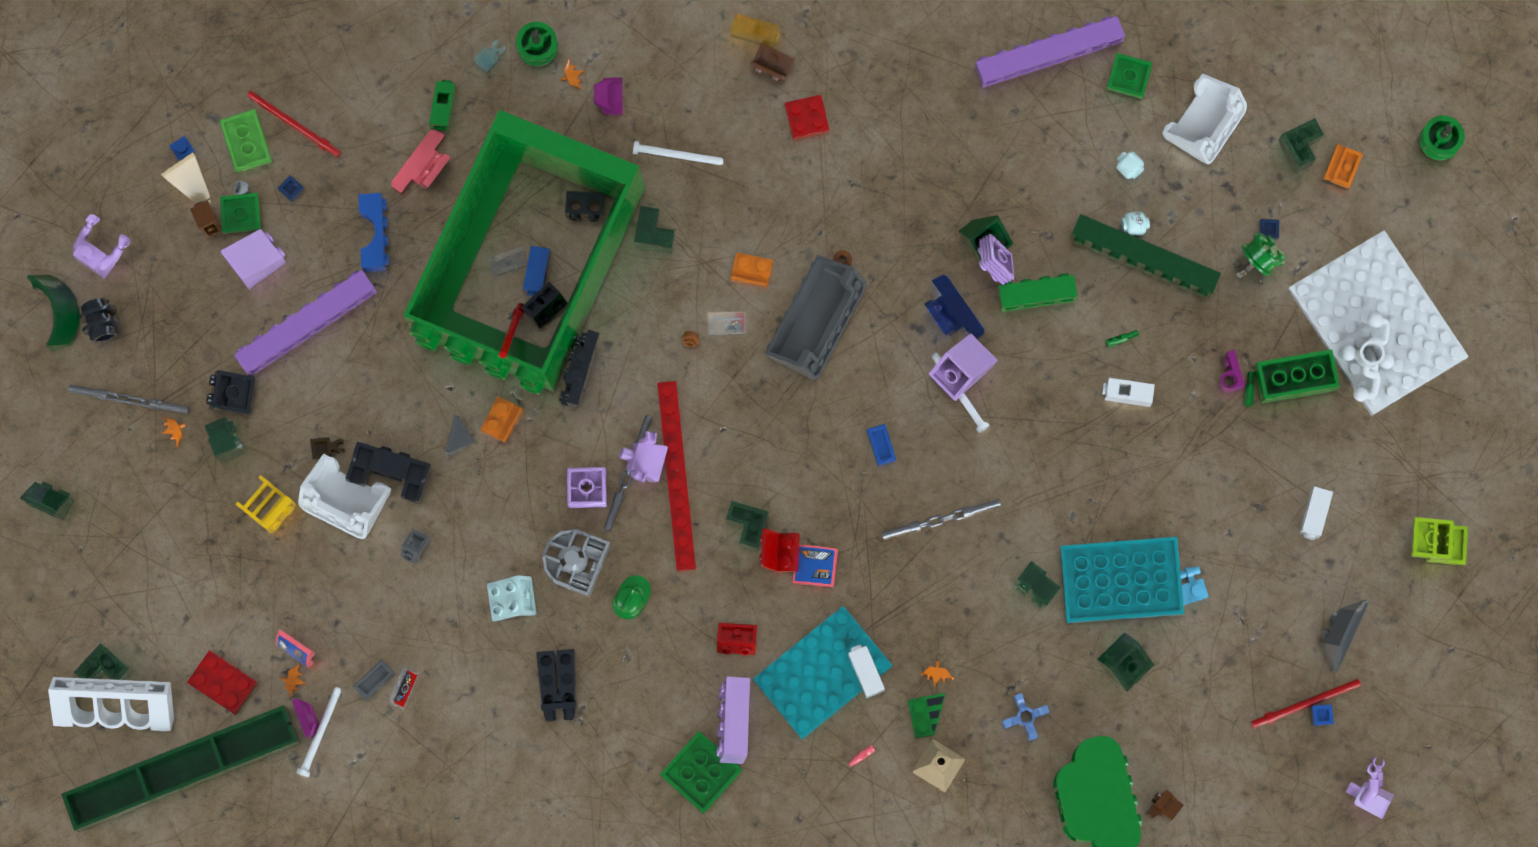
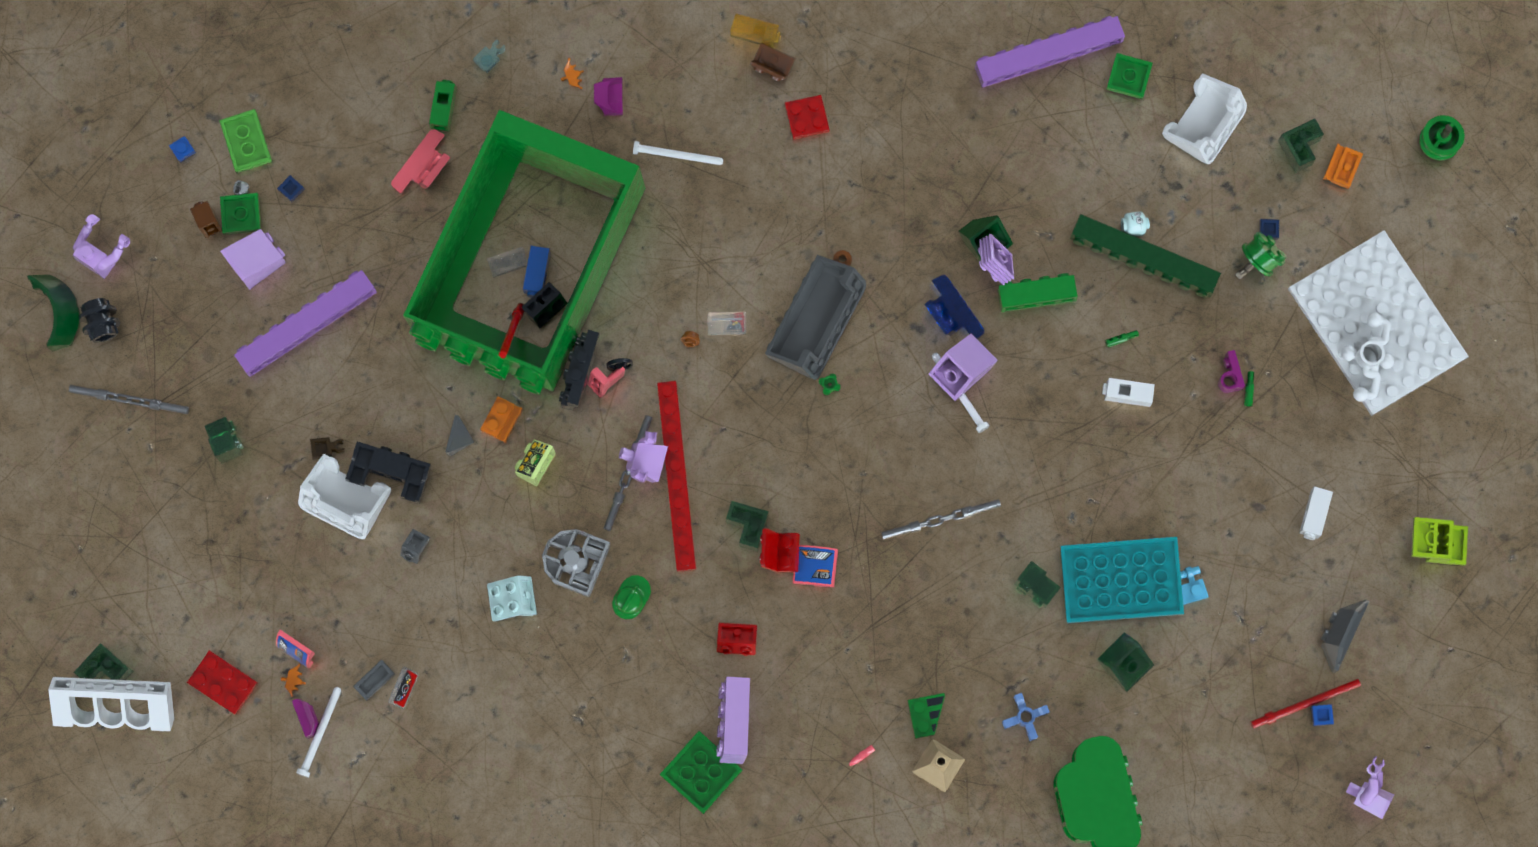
clear green slope [20,481,74,521] -> none
dark green piece [61,705,301,832] -> none
tan slope [161,153,211,204] -> none
orange piece [162,416,185,447] -> none
black plate [206,370,255,415] -> none
yellow plate [236,475,296,534] -> none
red bar [247,90,341,157] -> none
blue arch [358,193,389,272] -> none
green wheel [516,21,558,67] -> none
black hips [536,649,578,722] -> none
black brick [565,191,605,222] -> none
lavender brick [567,467,607,508] -> none
clear green brick [634,206,675,254] -> none
orange plate [730,252,773,288] -> none
teal plate [753,606,893,740] -> none
white brick [848,645,885,699] -> none
blue tile [866,424,896,466] -> none
orange piece [920,661,954,687] -> none
light aqua head [1116,151,1144,180] -> none
reddish brown brick [1145,789,1184,822] -> none
green brick [1253,349,1340,404] -> none
none -> yellowish green slope [515,439,556,487]
none -> coral piece [587,358,633,398]
none -> green plate [819,373,841,395]

